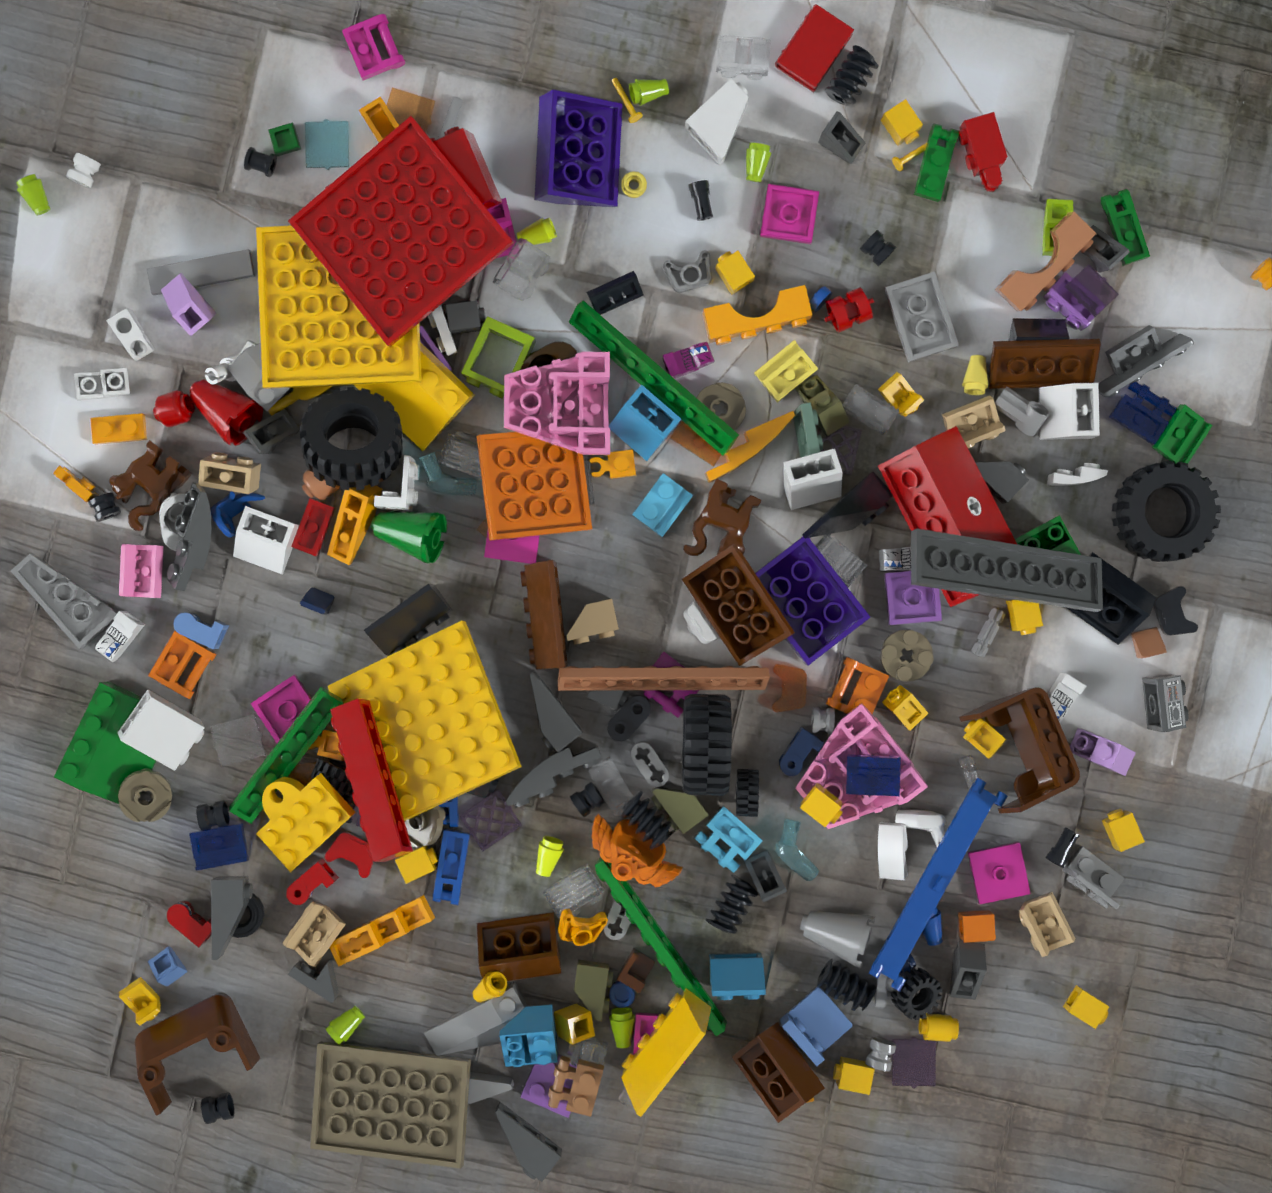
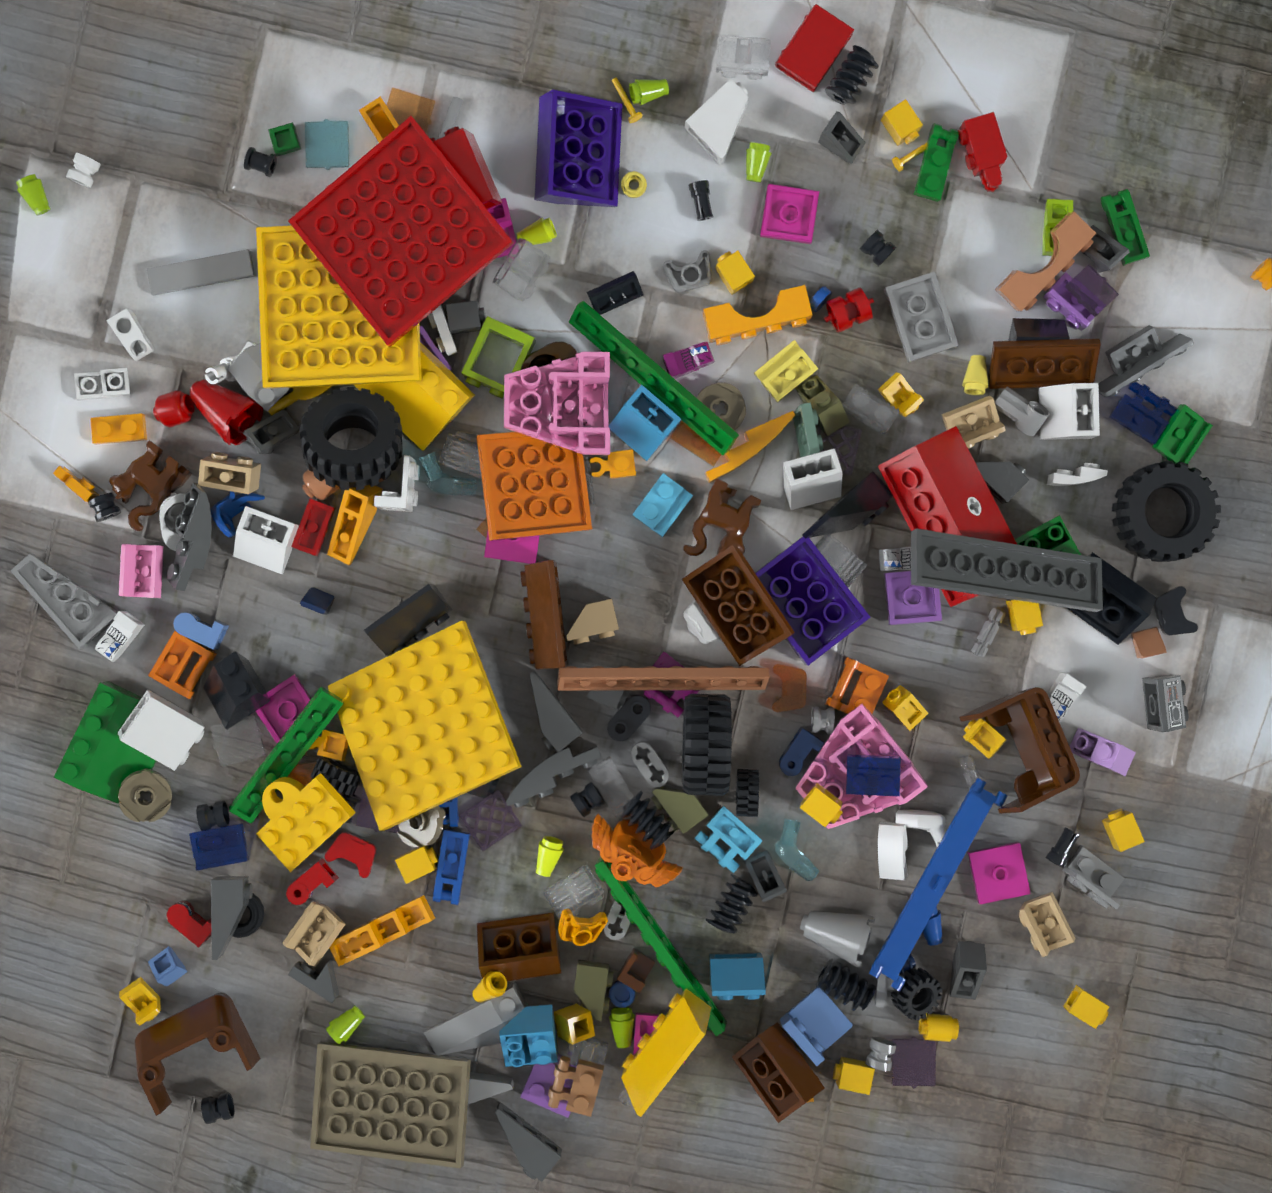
lavender slope [161,273,216,336] -> none
red brick [330,698,413,862] -> none
dark pink plate [342,14,405,81] -> none
green cone [371,512,447,564] -> none
dark tan plate [880,630,934,681] -> none
orange panel [958,910,996,943] -> none
none -> black slope [203,651,271,730]

